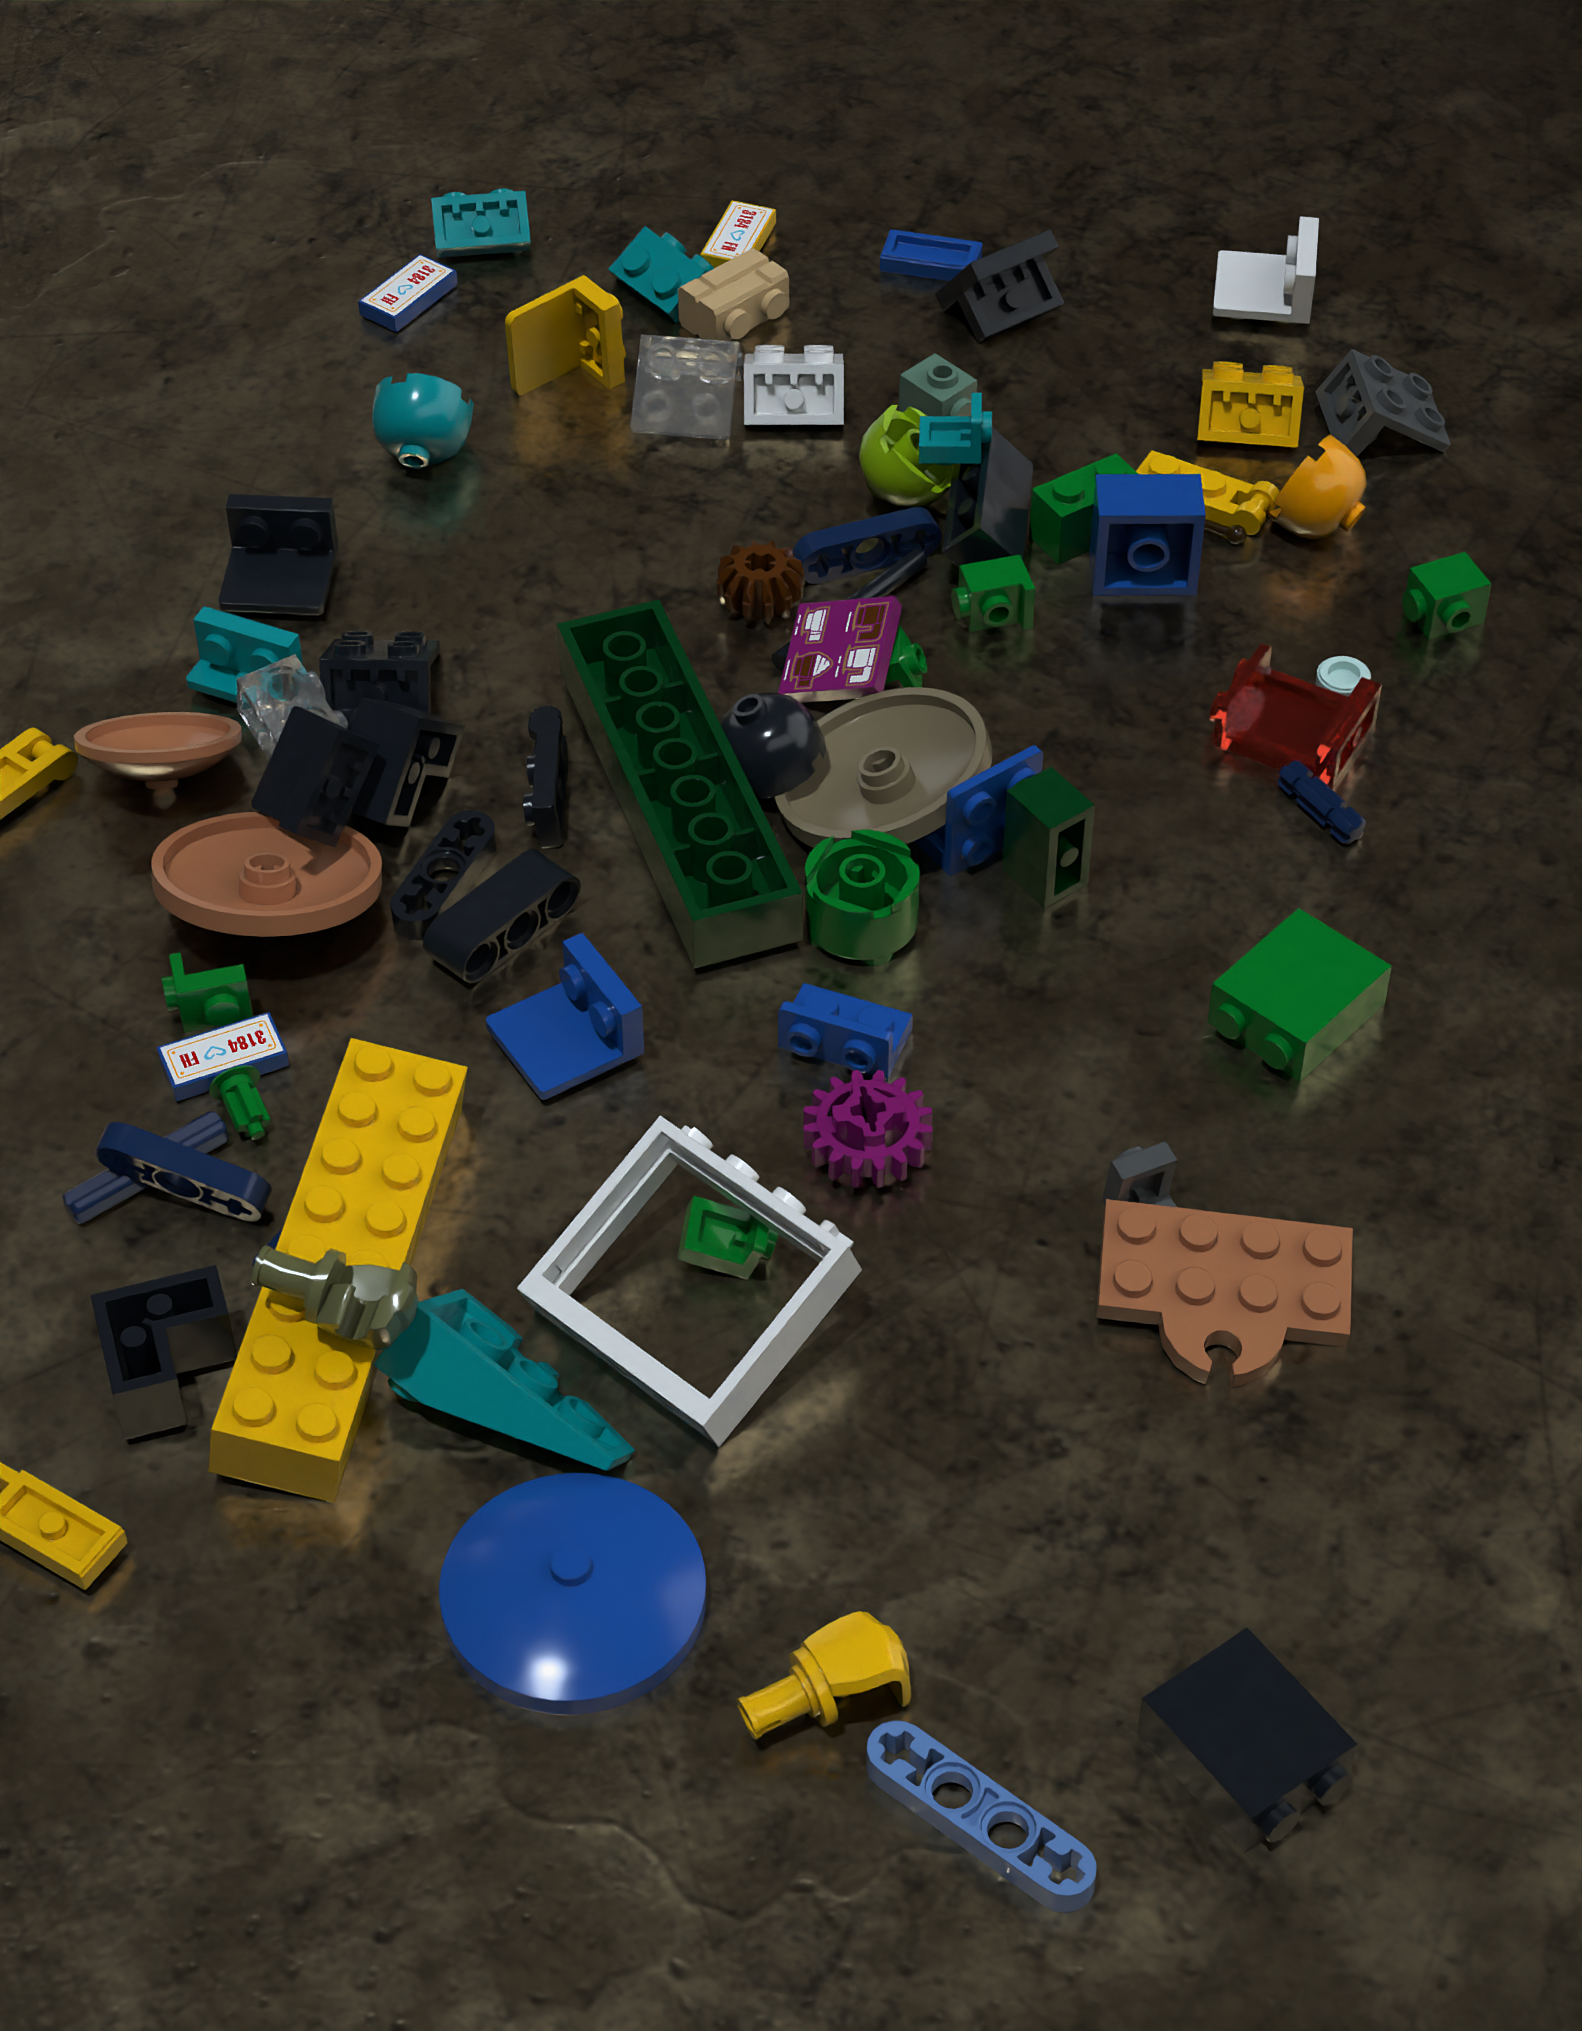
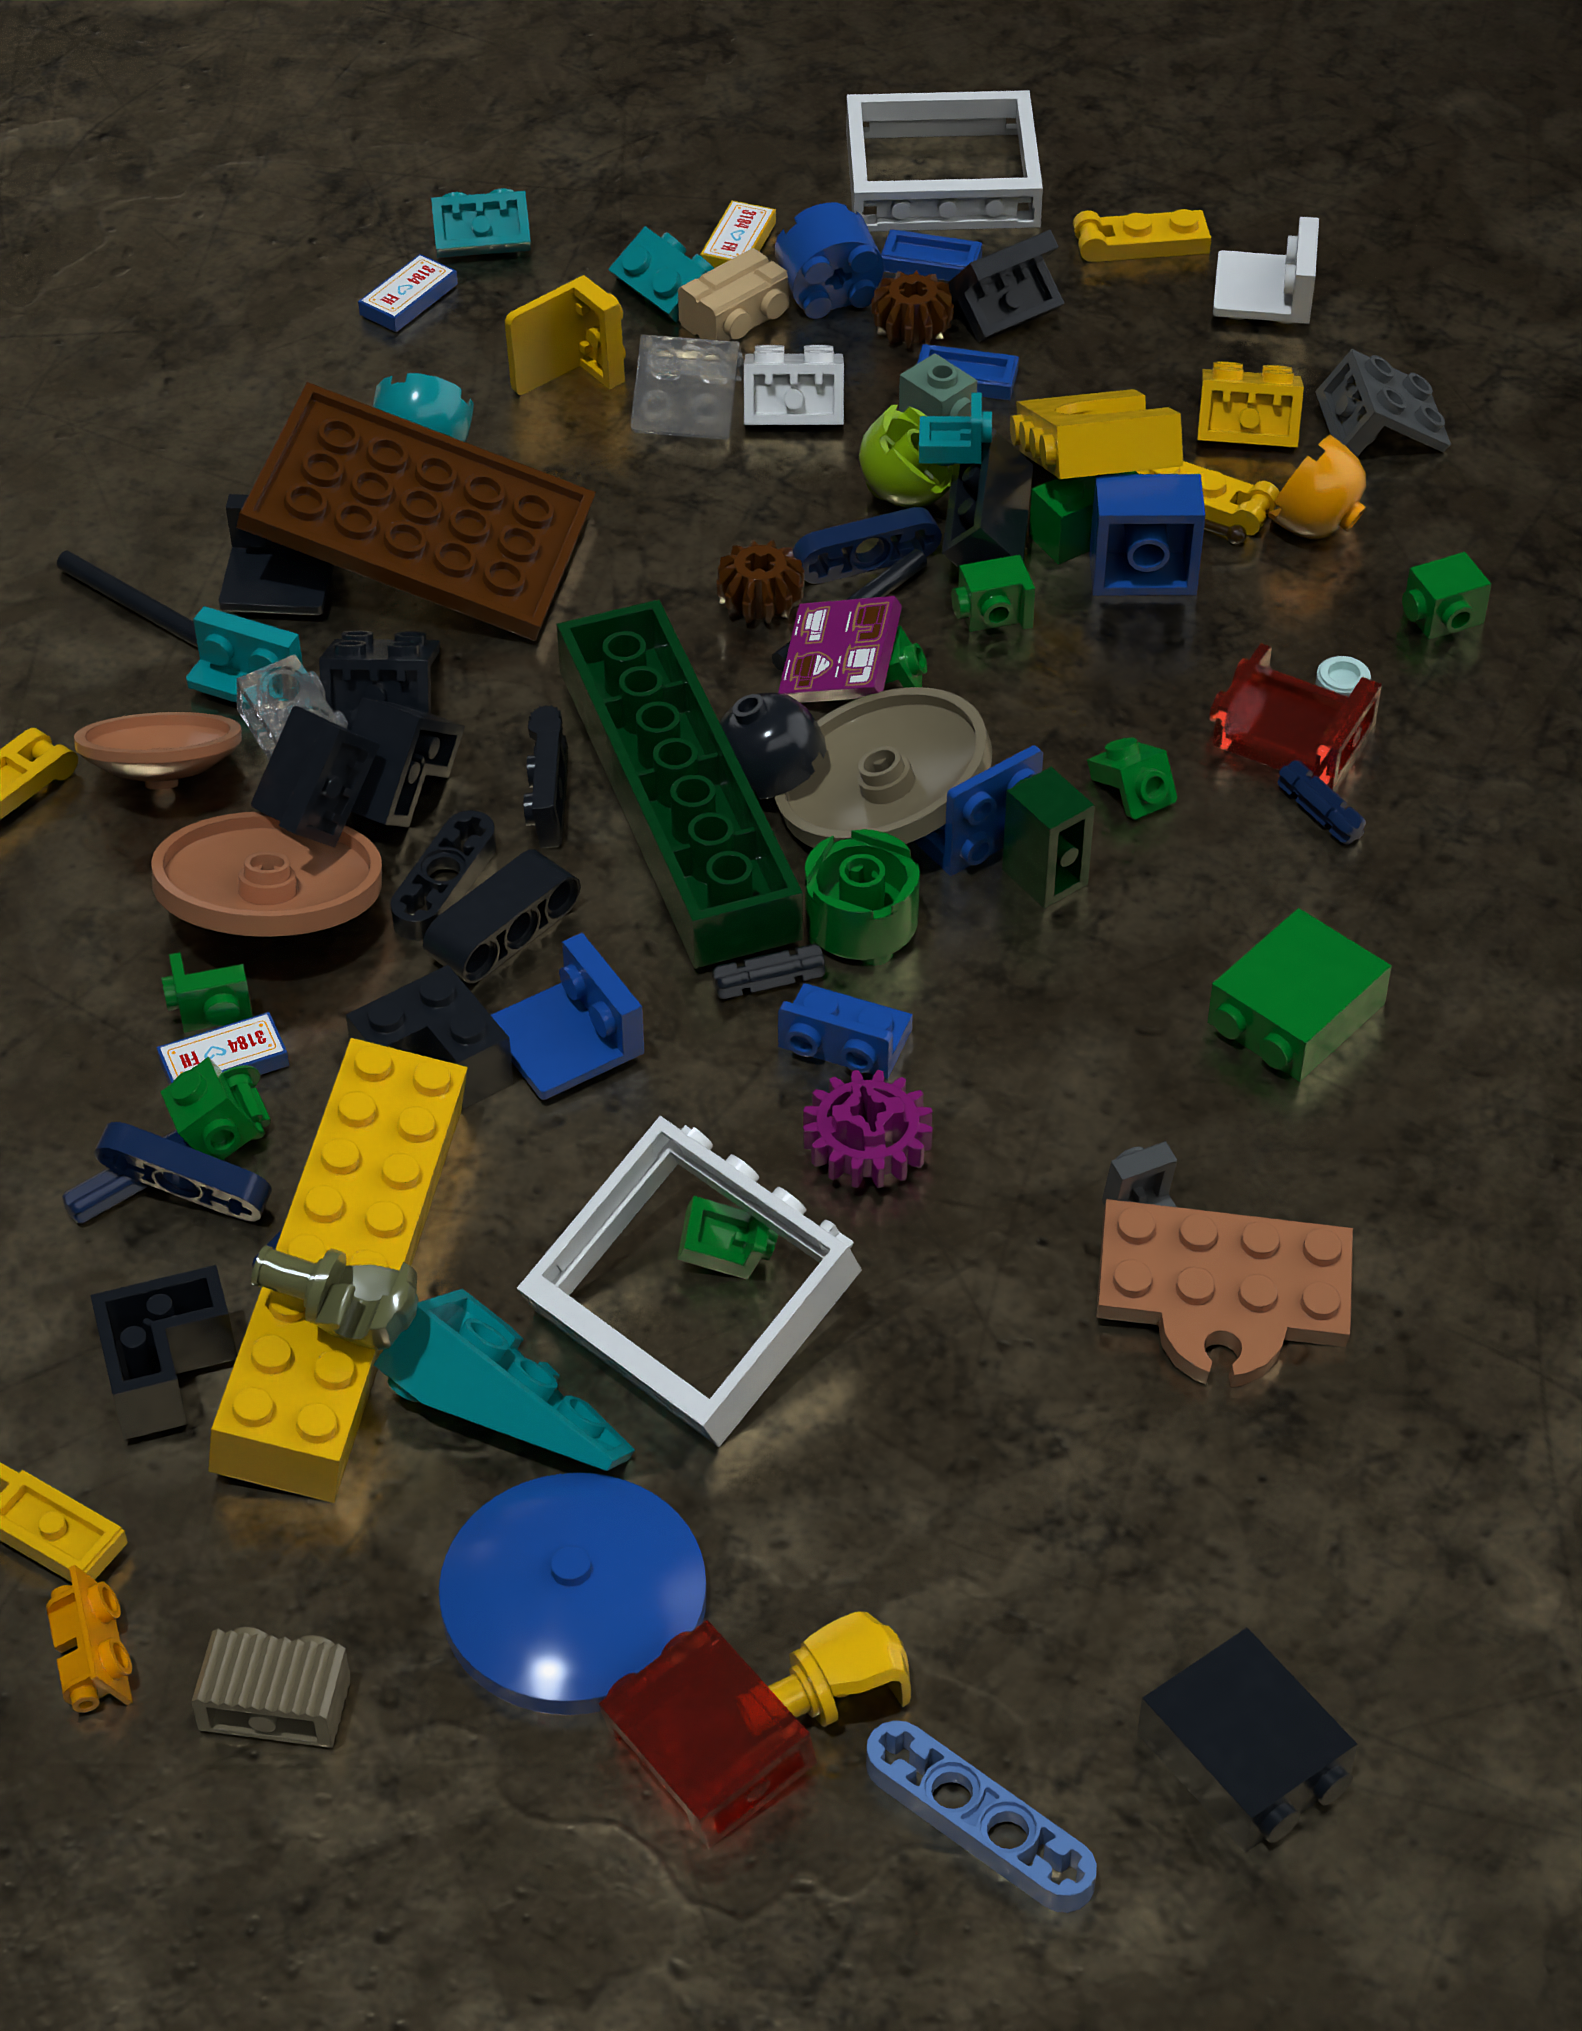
none -> light orange hinge [46,1565,133,1713]
none -> black bar [57,550,198,648]
none -> green bracket [160,1057,258,1160]
none -> dark tan brick [191,1627,351,1748]
none -> reddish brown plate [236,382,596,641]
none -> black brick [346,965,514,1109]
none -> clear red panel [598,1620,817,1849]
none -> black axle [712,944,825,999]
none -> blue brick [775,202,884,319]
none -> white window [846,90,1043,232]
none -> reddish brown gear [872,270,954,348]
none -> blue tile [917,344,1019,400]
none -> yellow arch [1010,389,1183,479]
none -> yellow plate [1072,209,1211,262]
none -> green bracket [1087,738,1177,819]

